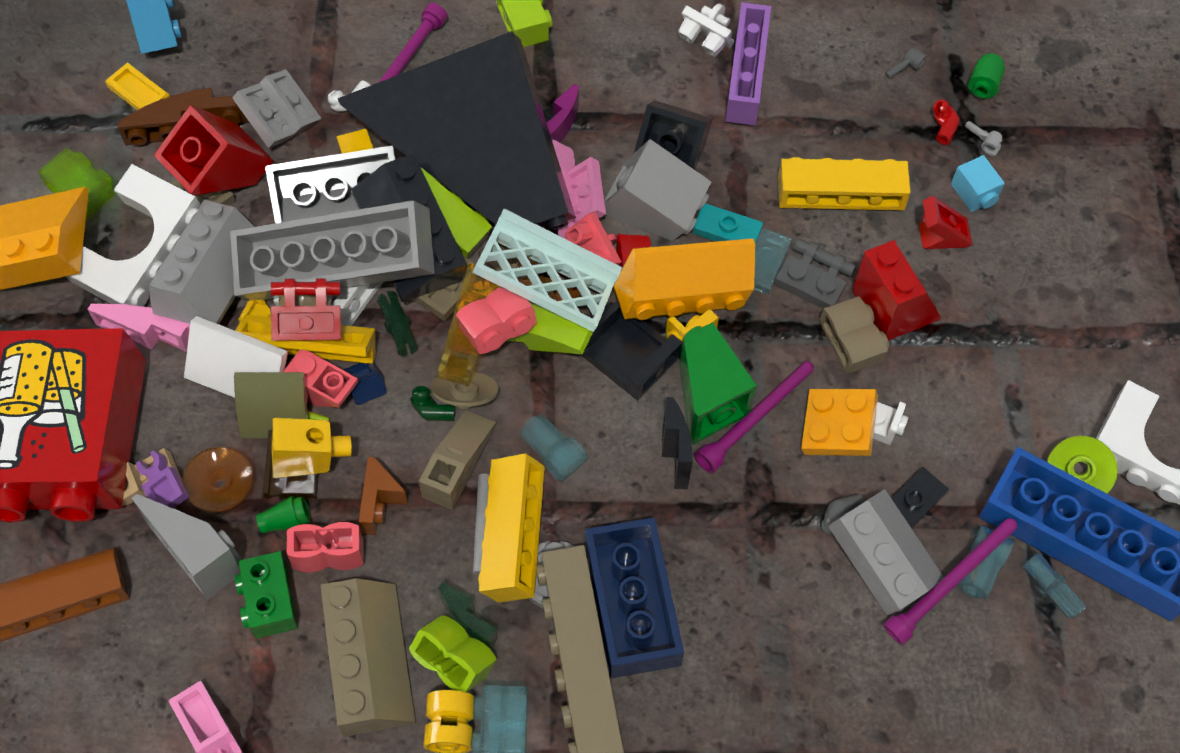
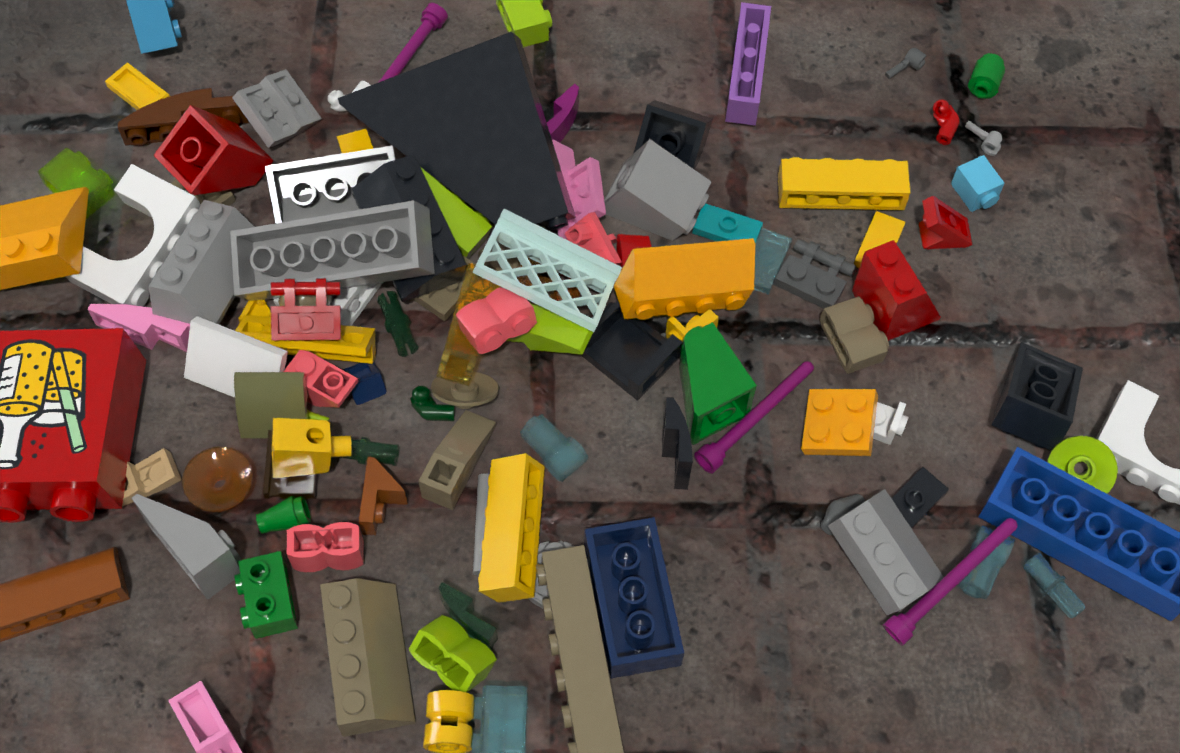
medium lavender plate [136,450,190,508] -> none
white hips [678,3,734,57] -> none
none -> clear green pin [331,435,400,466]
none -> yellow tile [854,211,906,268]
none -> black slope [991,342,1083,451]

